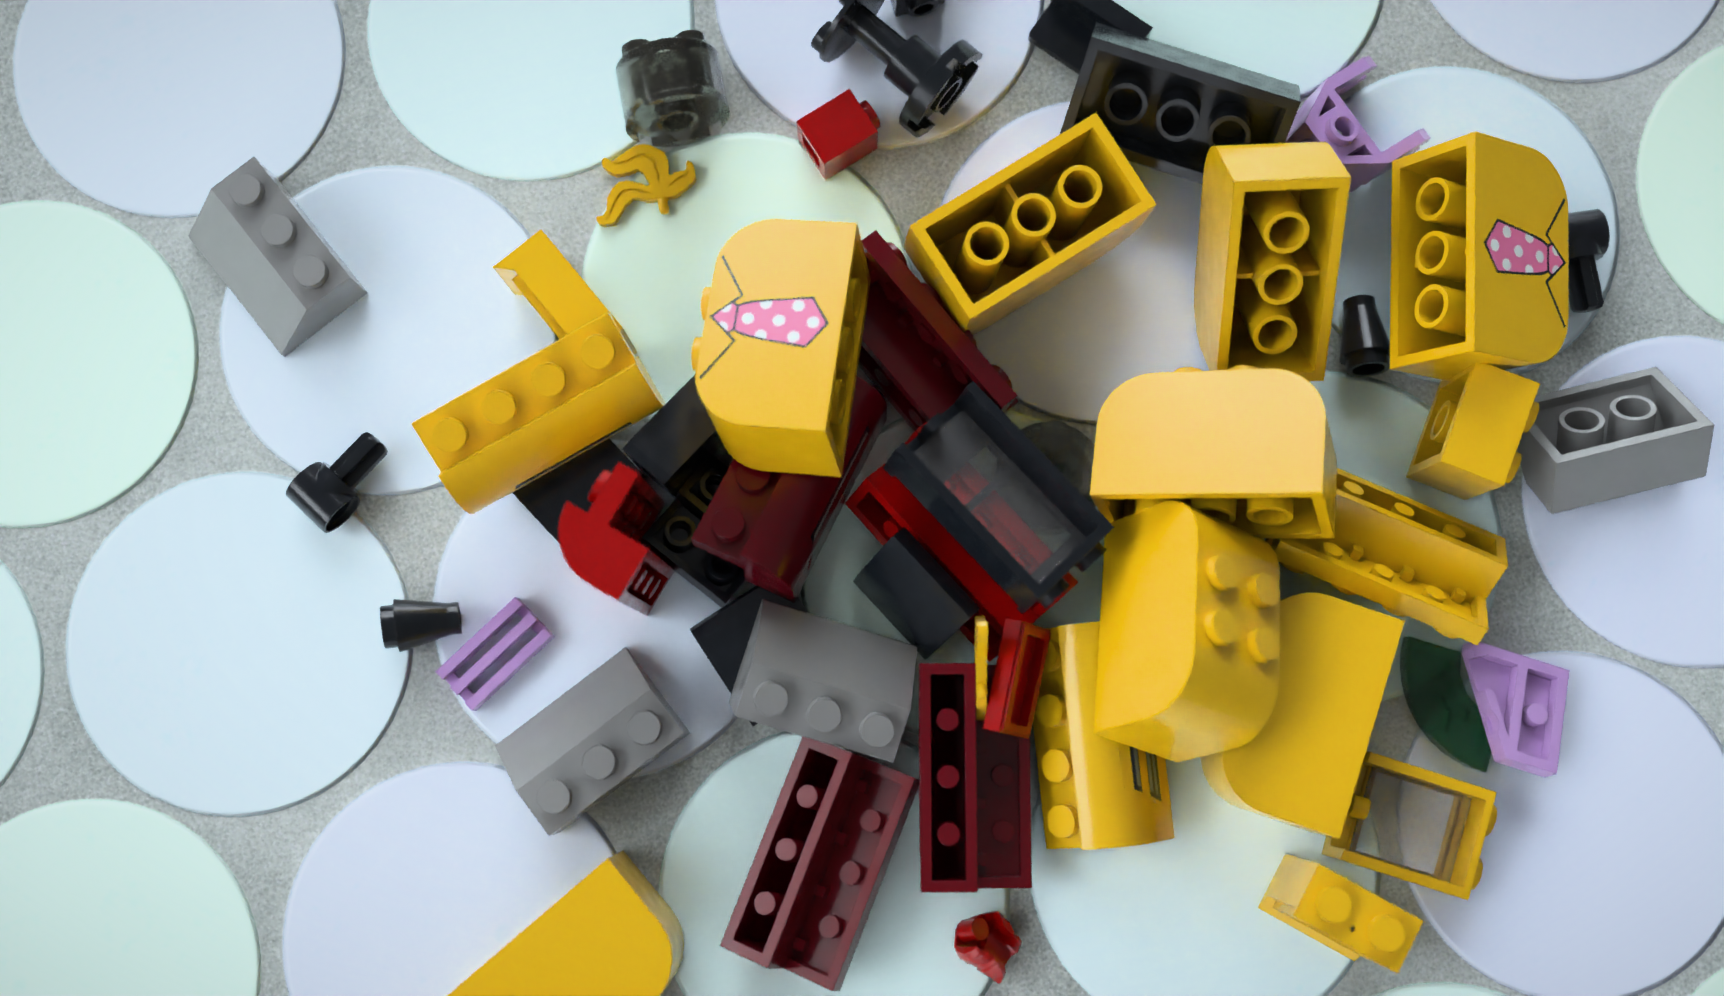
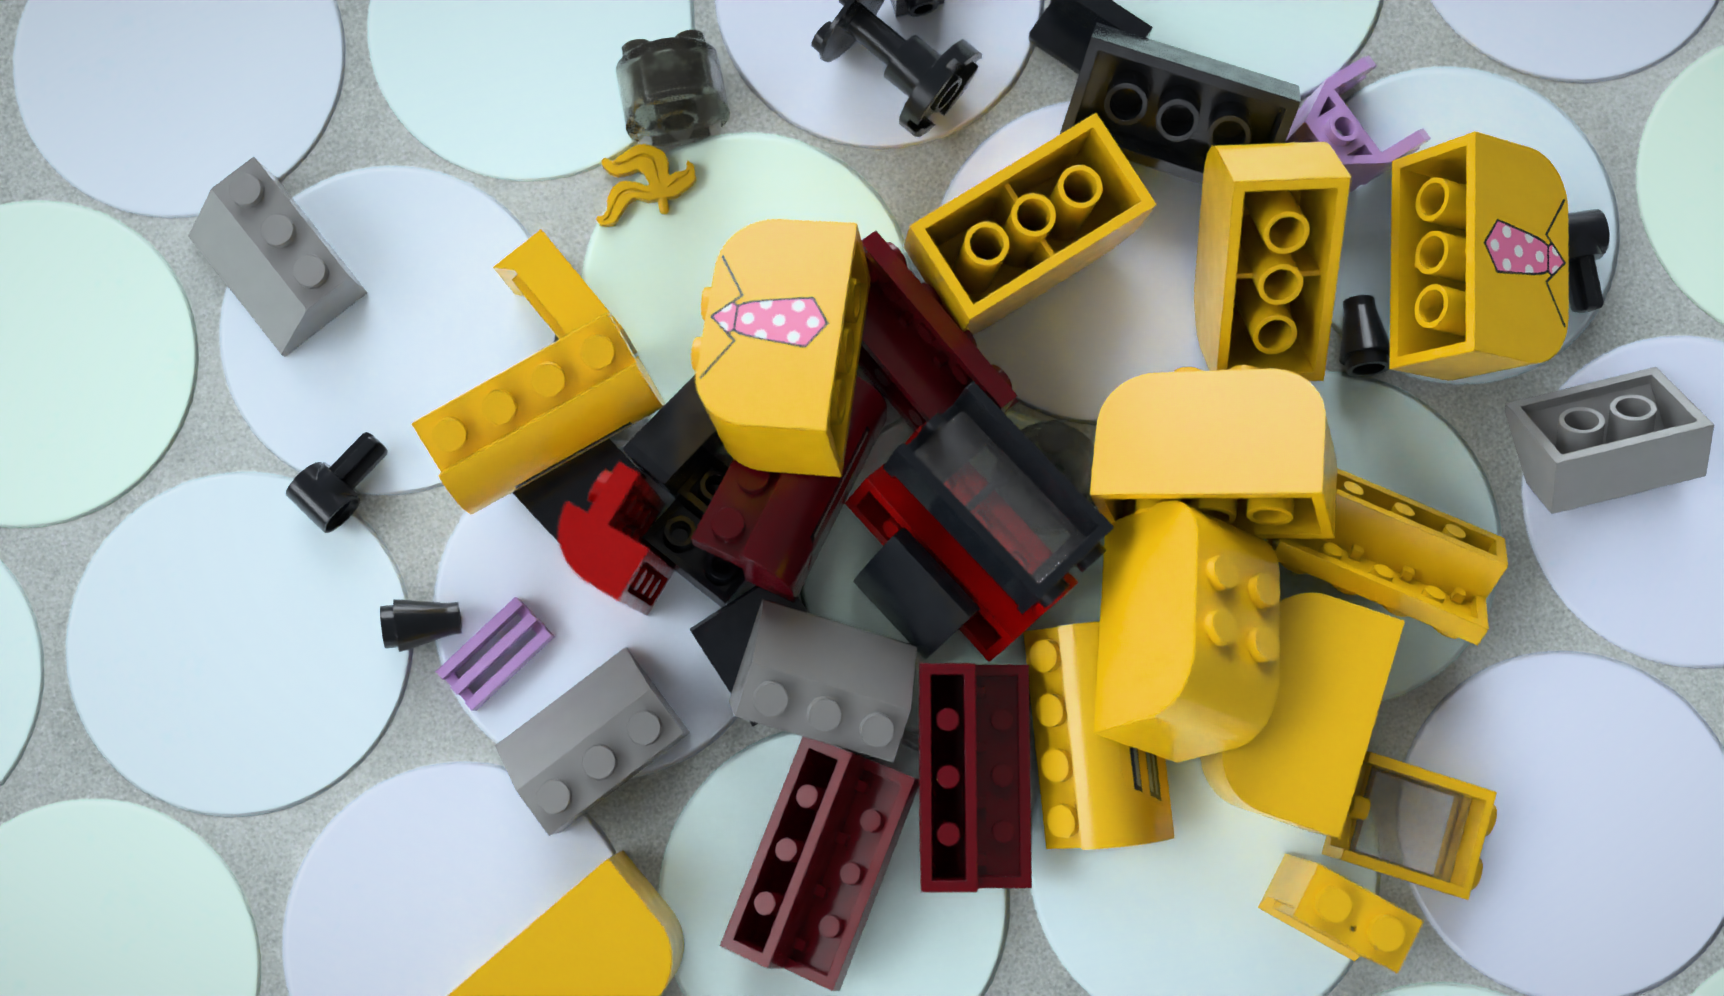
red brick [796,89,881,181] -> none
red arm [954,910,1022,984] -> none
yellow piece [974,616,988,720] -> none
red tile [983,618,1051,739] -> none
clear green tile [1400,636,1492,773] -> none
yellow brick [1406,363,1540,500] -> none
lavender wing [1461,642,1570,777] -> none

